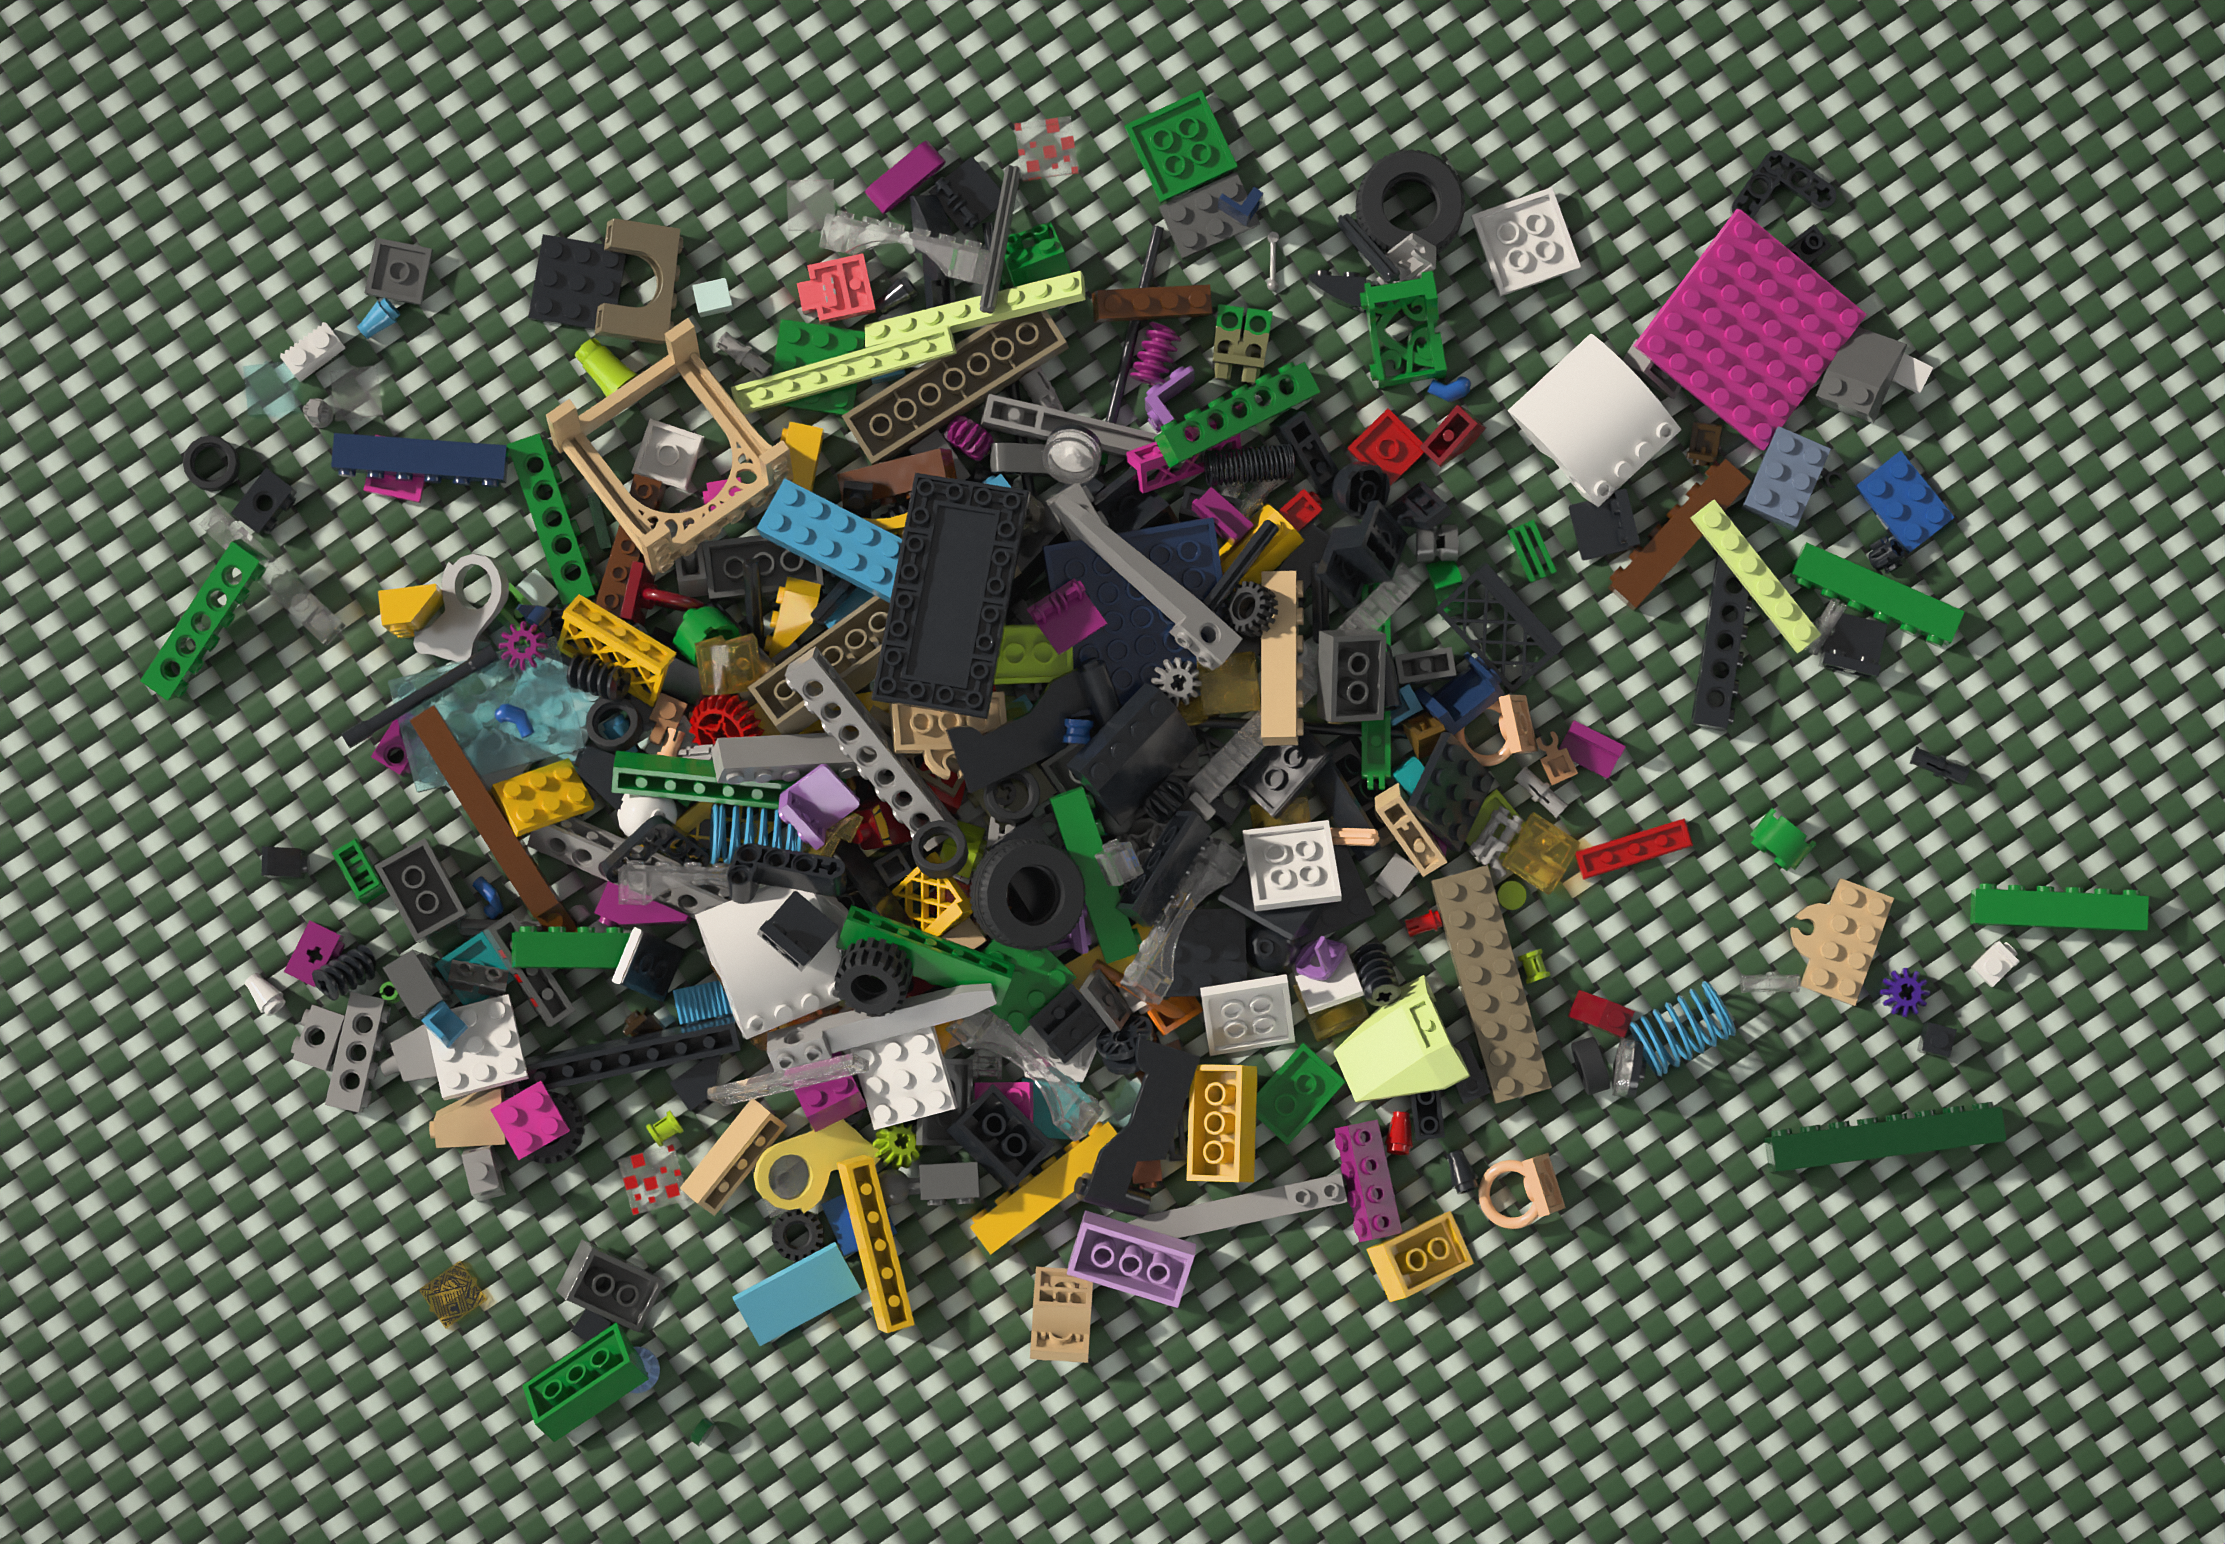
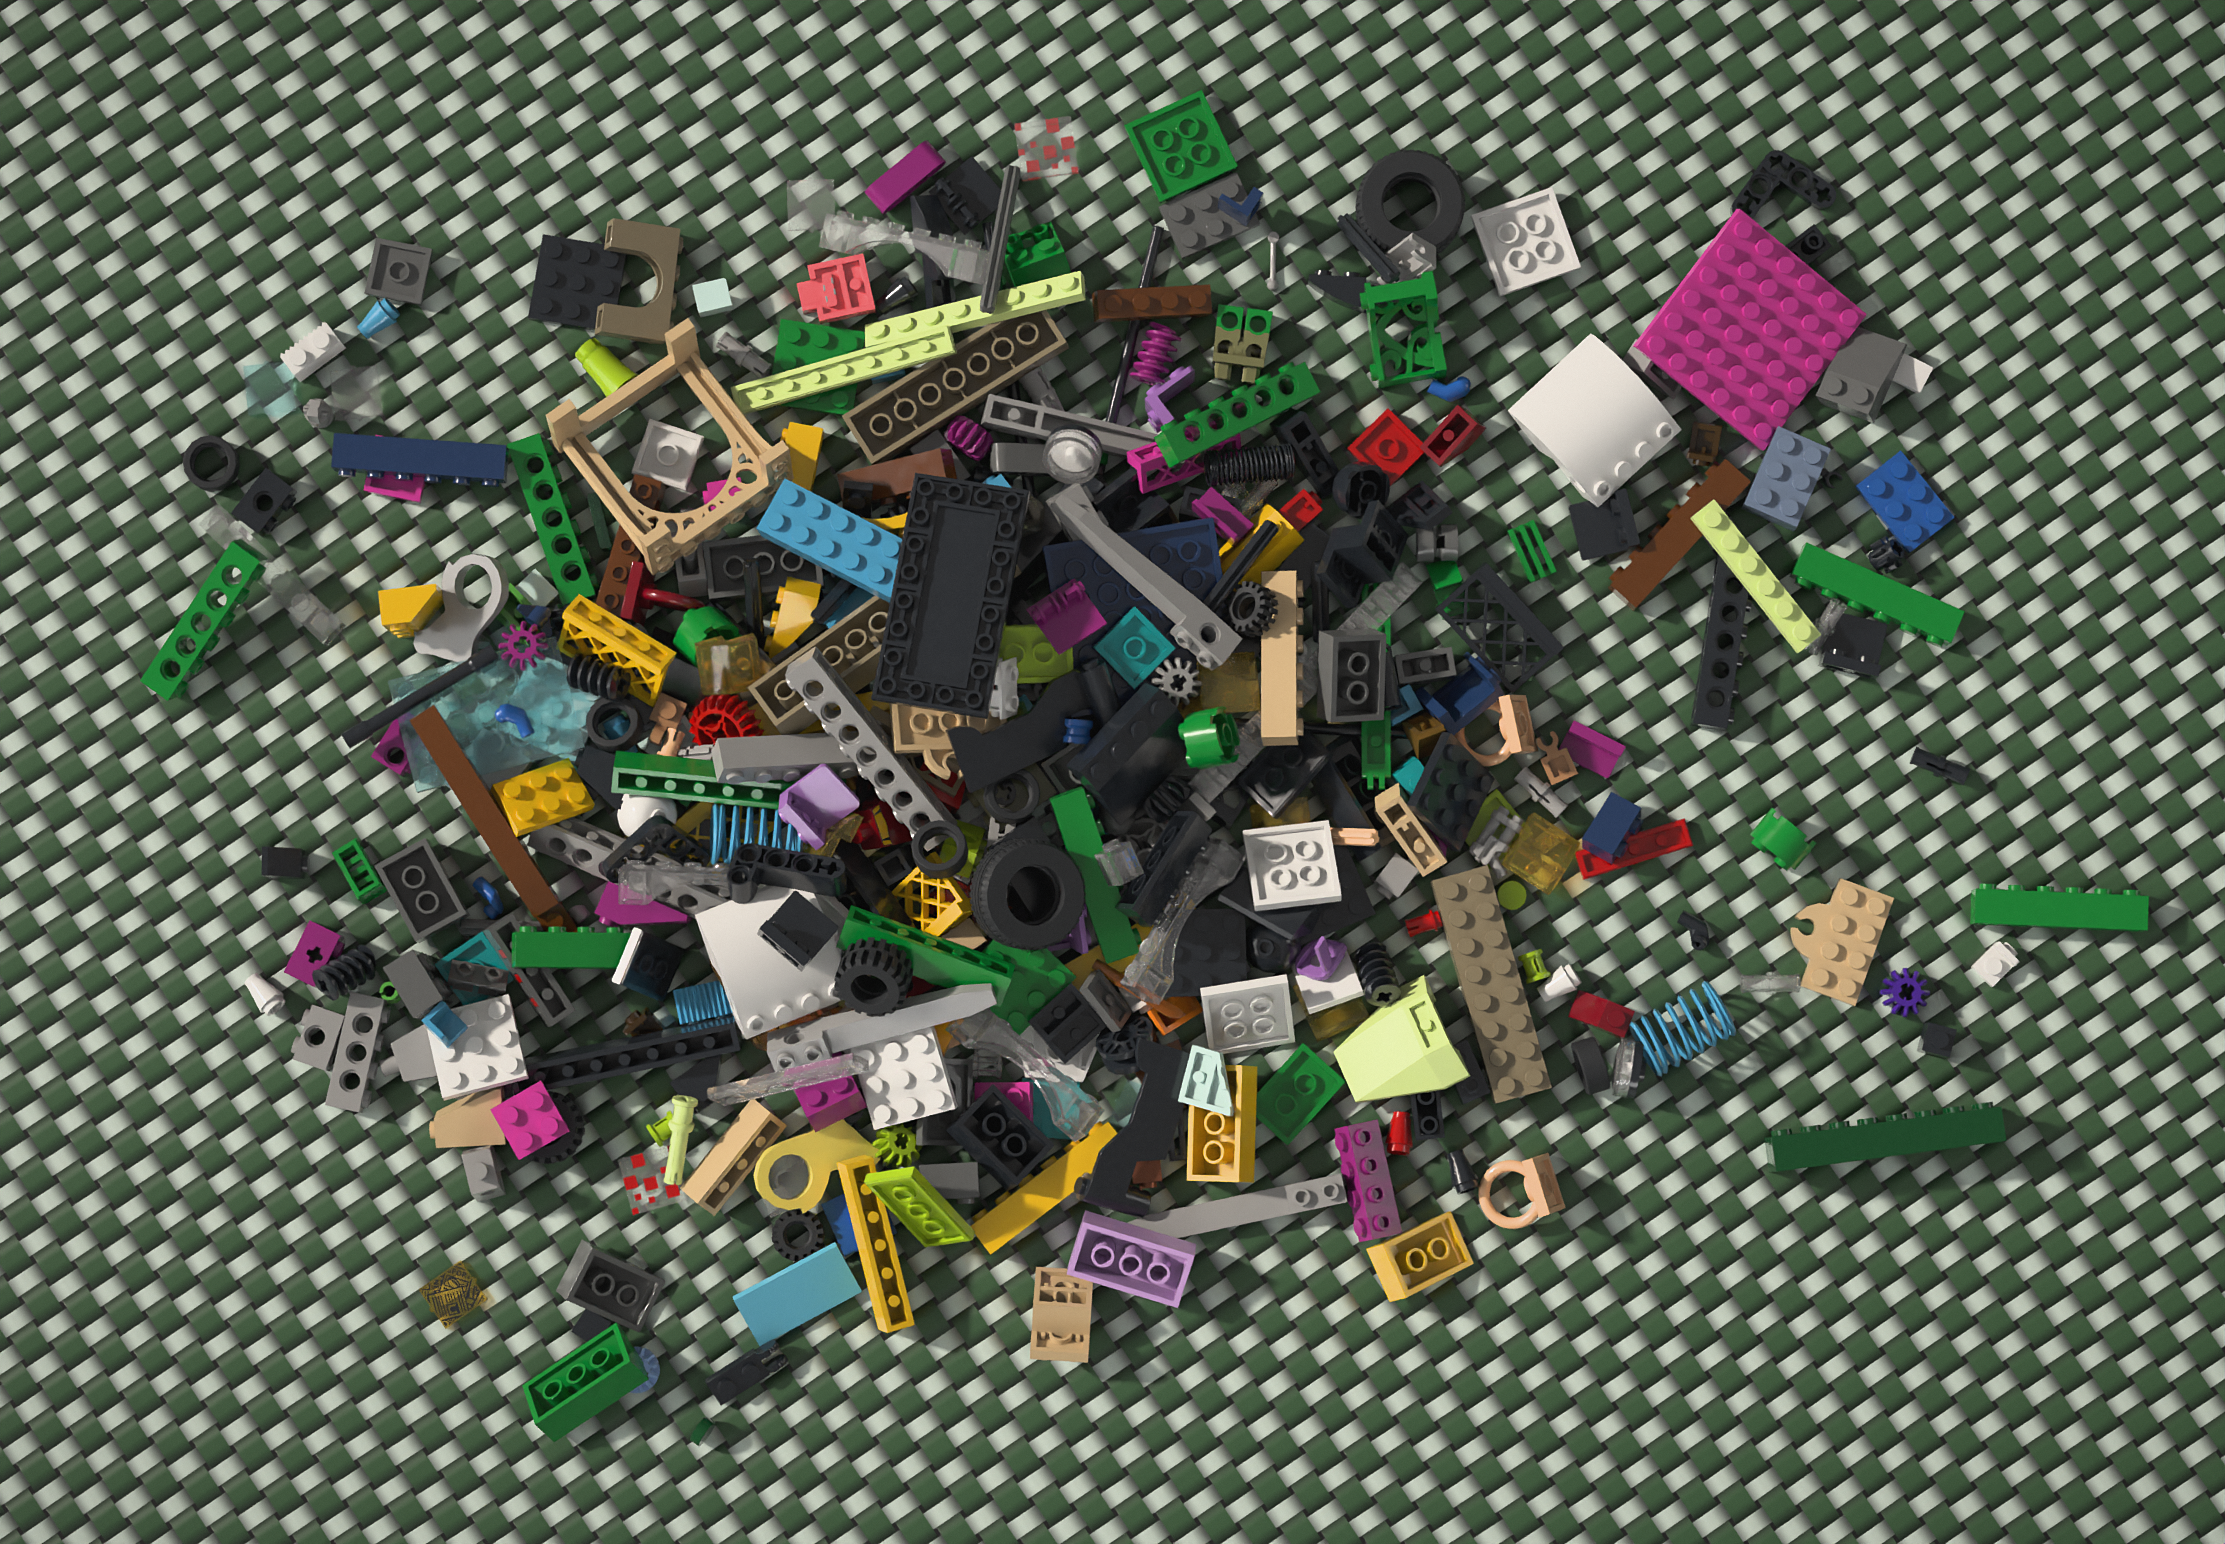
none -> yellowish green pin [664,1095,698,1185]
none -> black hinge [705,1340,788,1406]
none -> lime tile [864,1166,975,1247]
none -> white hinge [989,657,1019,720]
none -> teal plate [1093,607,1175,689]
none -> green brick [1178,706,1240,770]
none -> light aqua wing [1178,1045,1234,1116]
none -> white cone [1537,964,1582,1002]
none -> dark blue brick [1582,792,1643,864]
none -> black arm [1677,910,1710,951]

